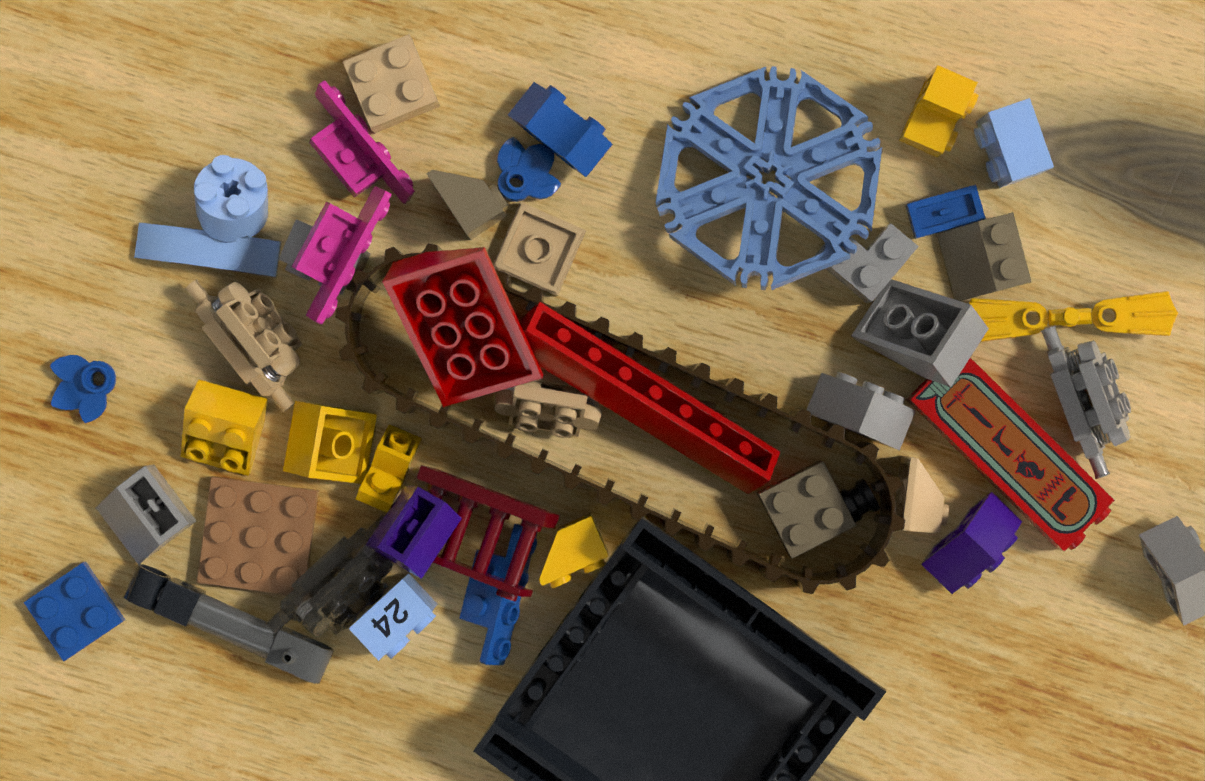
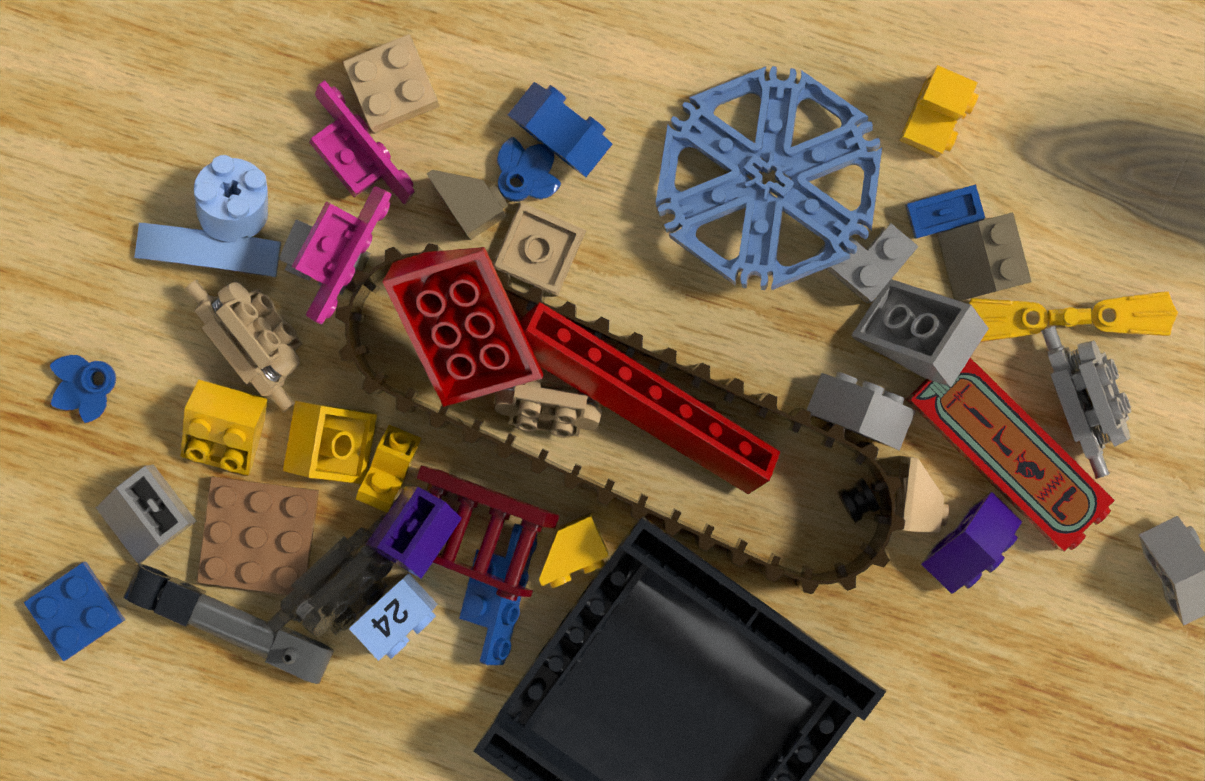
dark tan brick [756,460,856,558] -> none
light blue brick [974,98,1054,188] -> none

